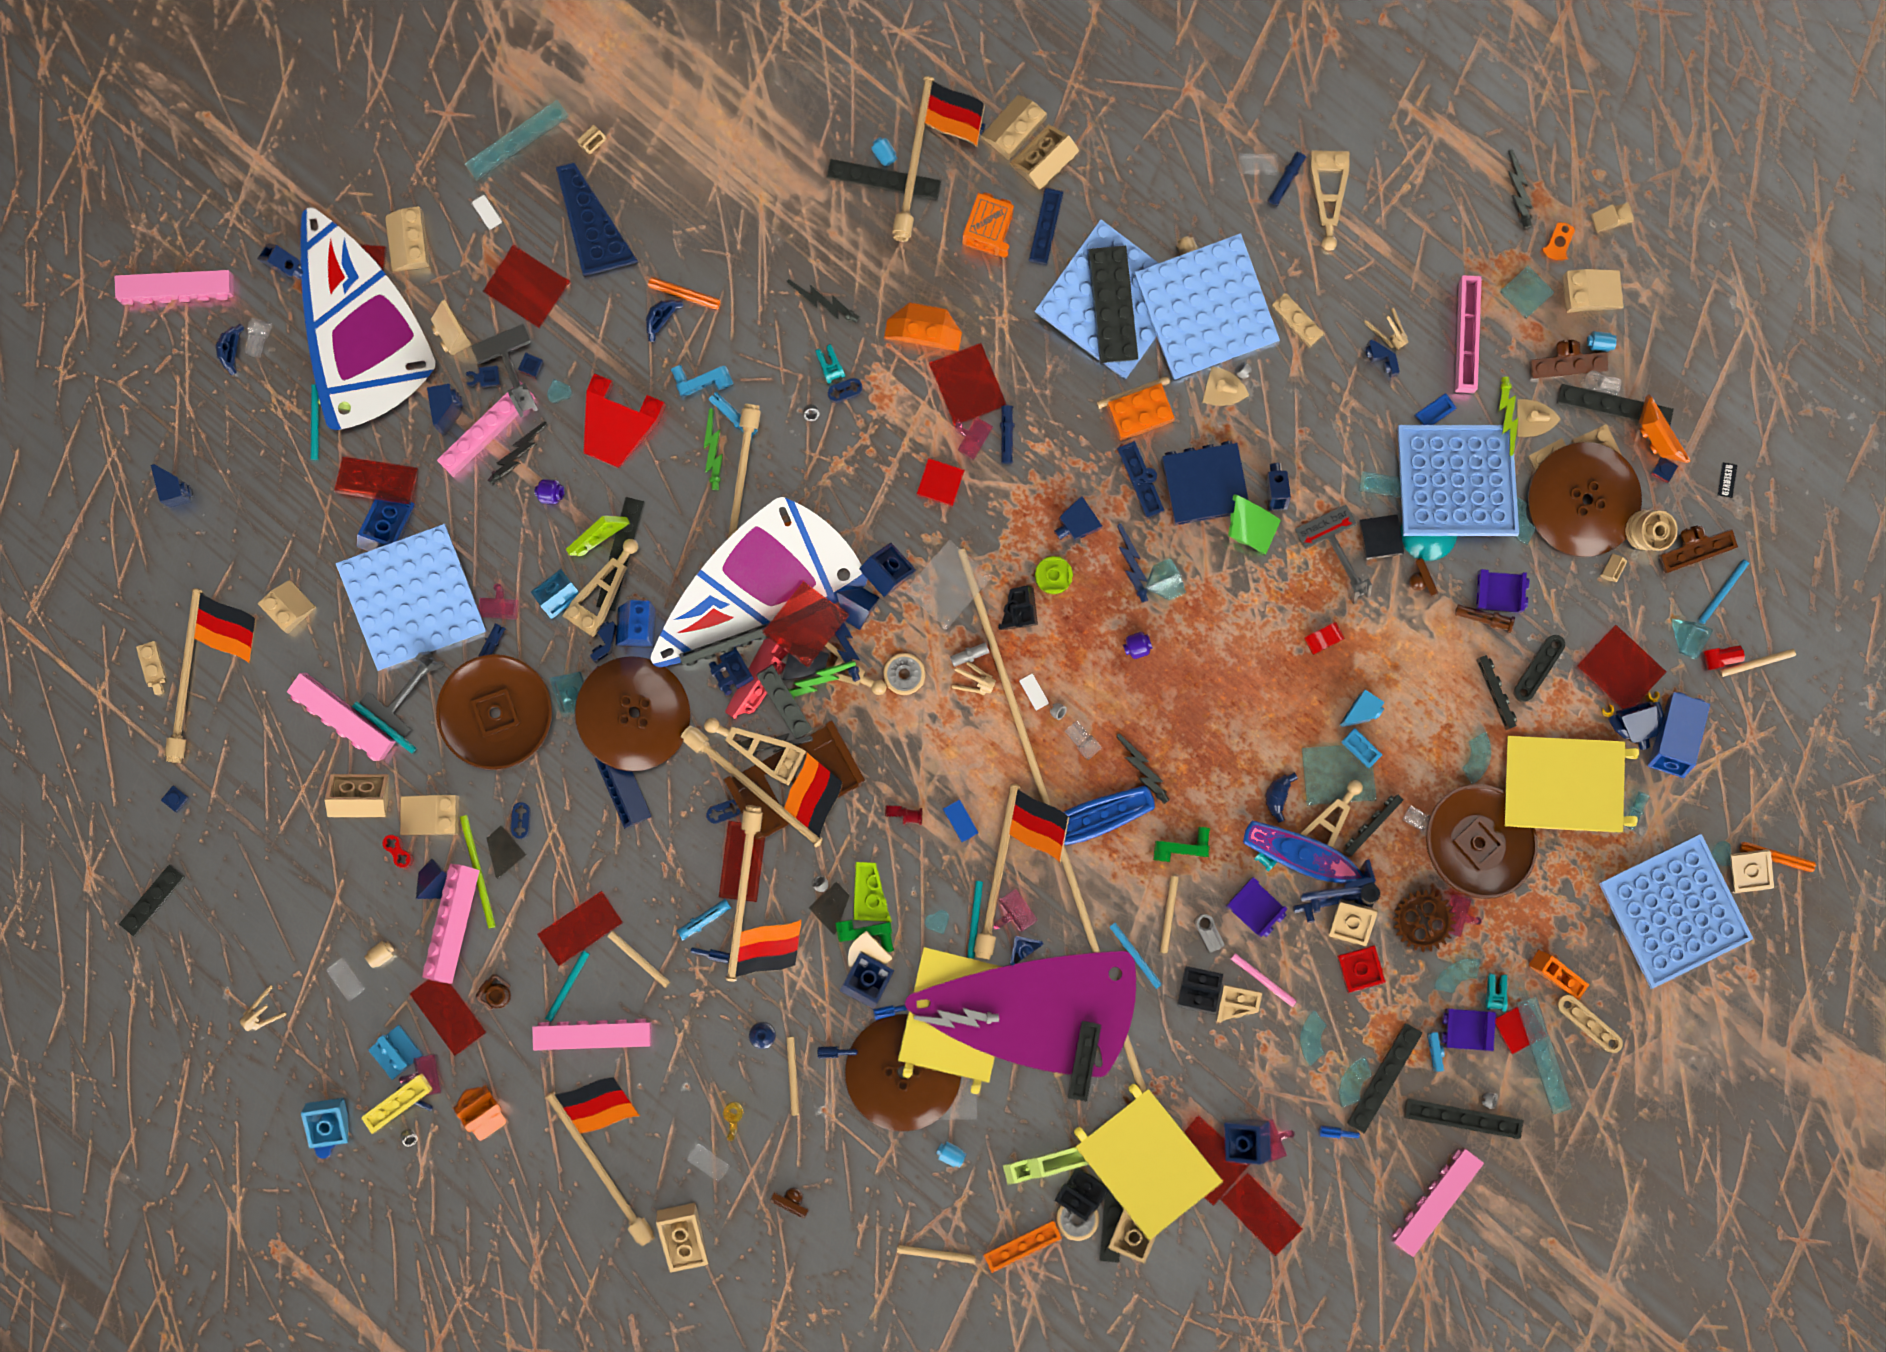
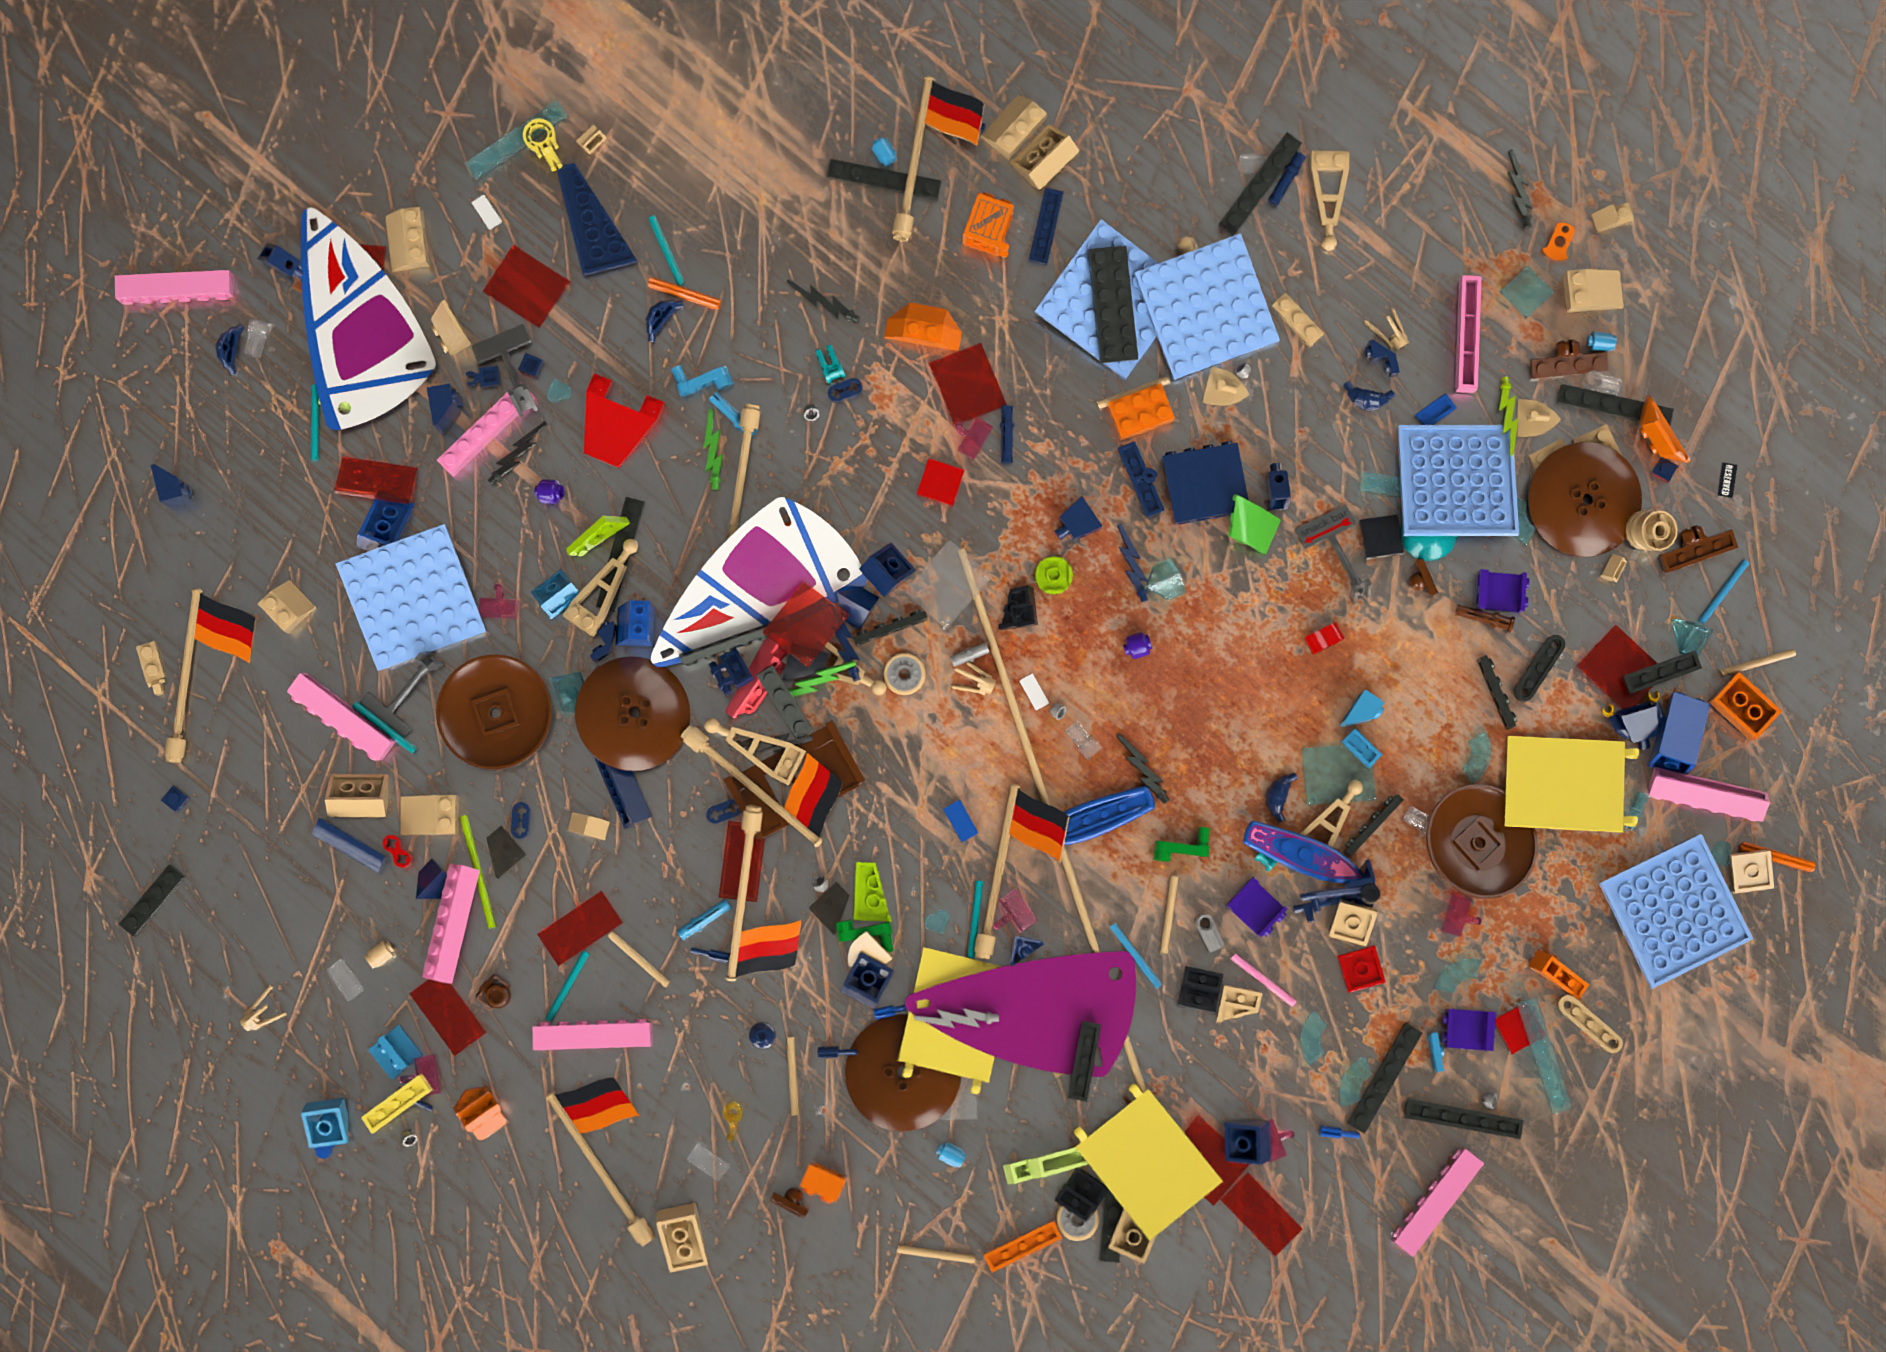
dark blue axle [479,623,506,656] -> none
dark red connector [885,805,923,826] -> none
reddish brown gear [1393,889,1457,953] -> none
teal piece [1485,973,1508,1012] -> none
red piece [1703,645,1745,670] -> none
none -> dark blue brick [312,818,390,874]
none -> light yellow pin [523,119,562,171]
none -> tan slope [567,812,610,840]
none -> teal bar [648,215,685,286]
none -> orange brick [800,1161,847,1204]
none -> pearl dark grey plate [853,610,928,647]
none -> pearl dark grey plate [1219,132,1302,235]
none -> dark blue piece [1343,380,1395,411]
none -> pearl dark grey plate [1622,650,1702,694]
none -> bright pink brick [1648,767,1770,822]
none -> orange brick [1708,672,1782,741]

